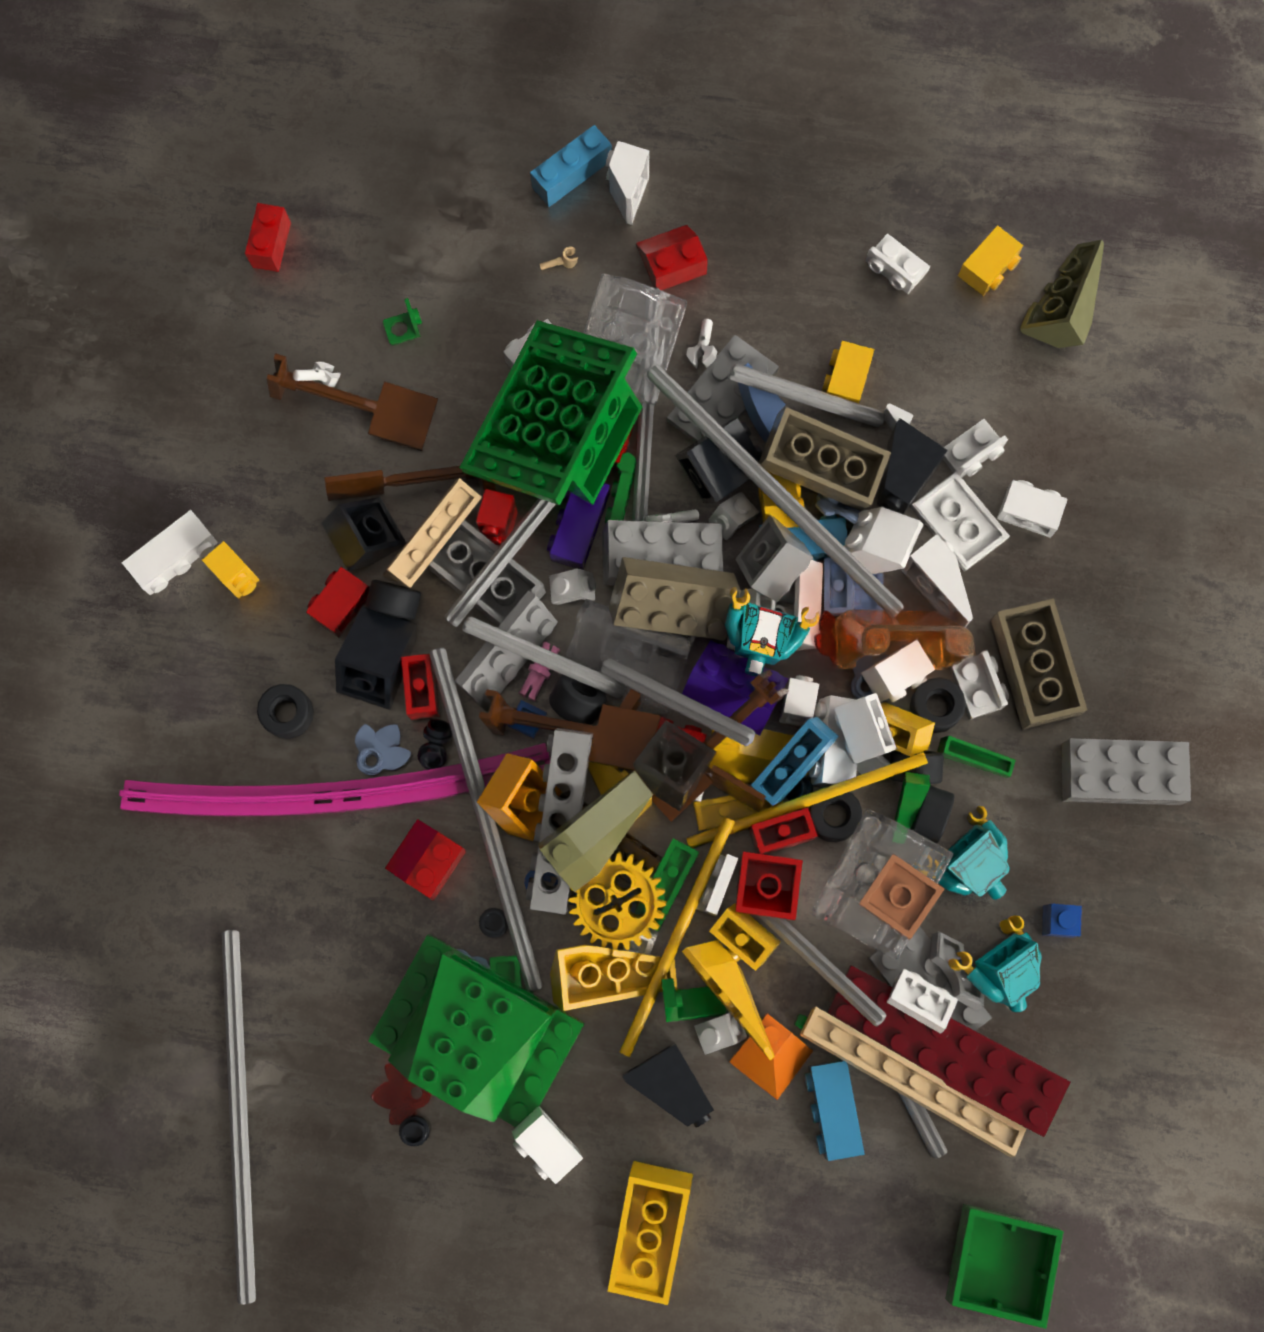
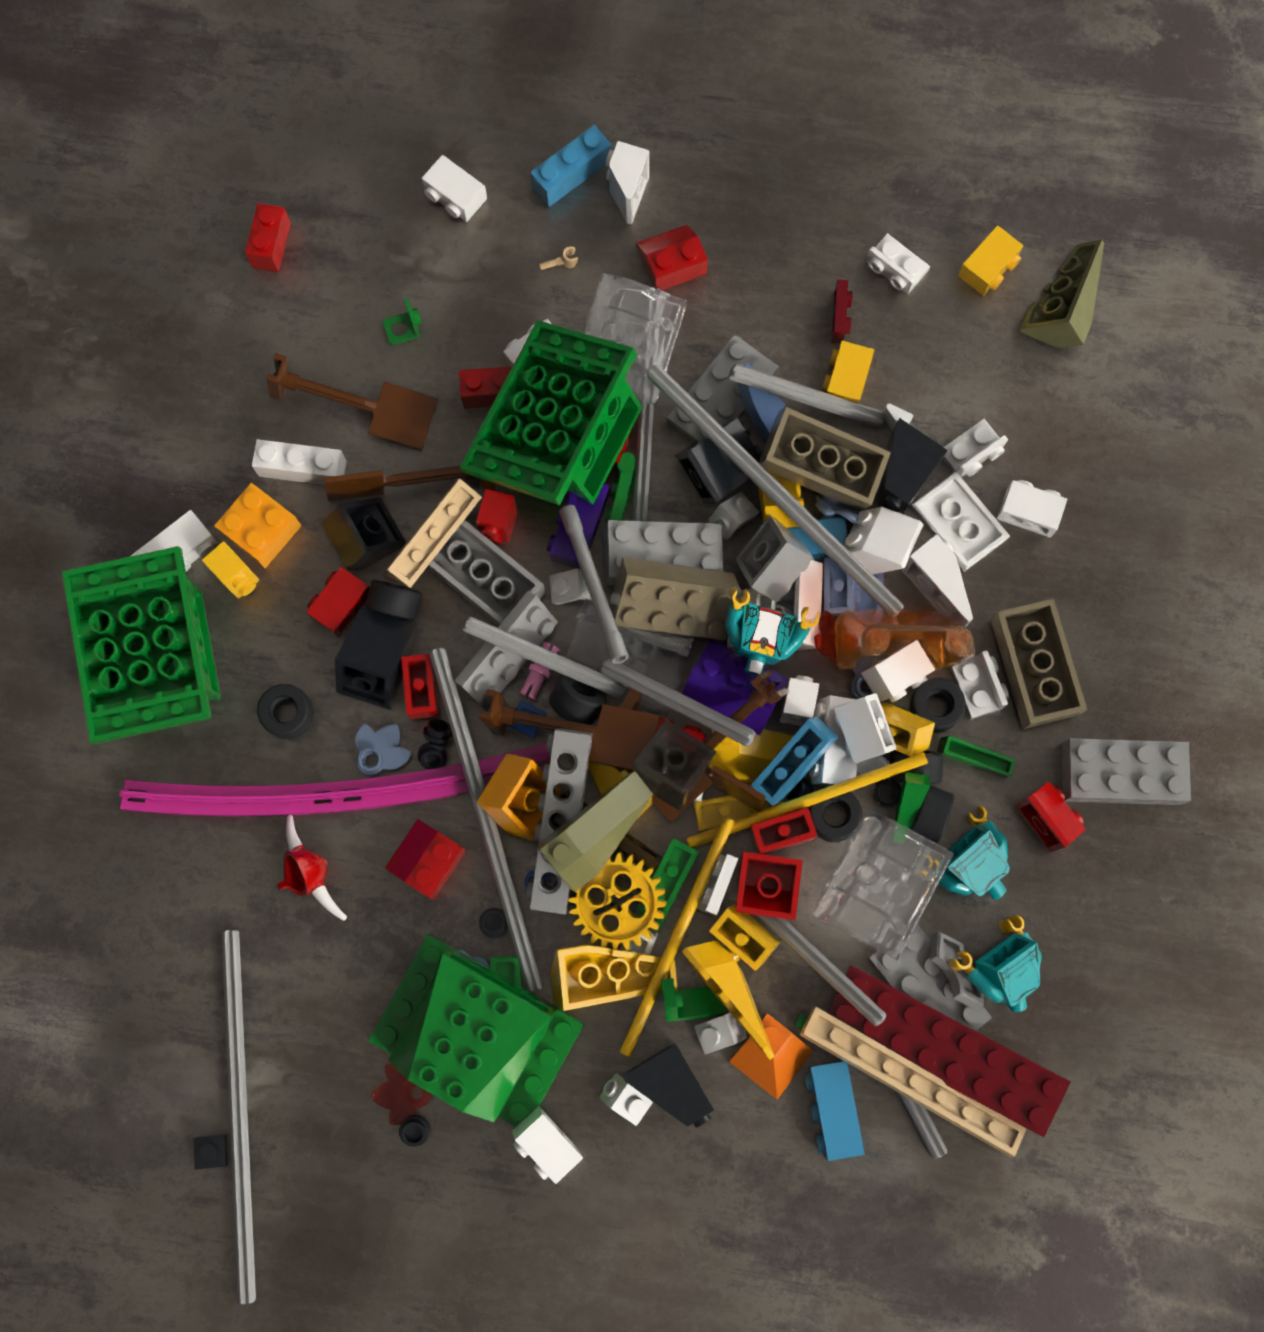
white bar [292,362,341,387] -> none
light grey axle [445,498,555,627] -> none
yellow slope [607,1161,693,1305] -> none
white bar [646,509,699,523] -> none
white bar [686,319,717,369] -> none
nougat plate [858,854,944,940] -> none
white bracket [887,969,958,1034] -> none
green container [945,1204,1064,1329] -> none
blue brick [1042,903,1082,938] -> none
none -> green wedge [62,546,221,745]
none -> black plate [193,1134,228,1169]
none -> light orange brick [214,482,302,568]
none -> white brick [252,439,347,485]
none -> red helmet [276,815,347,920]
none -> white brick [422,155,487,222]
none -> red brick [459,366,512,409]
none -> light grey piece [559,505,629,664]
none -> white bracket [599,1073,653,1126]
none -> dark red plate [831,280,853,343]
none -> black plate [873,779,901,808]
none -> red slope [1015,781,1086,853]

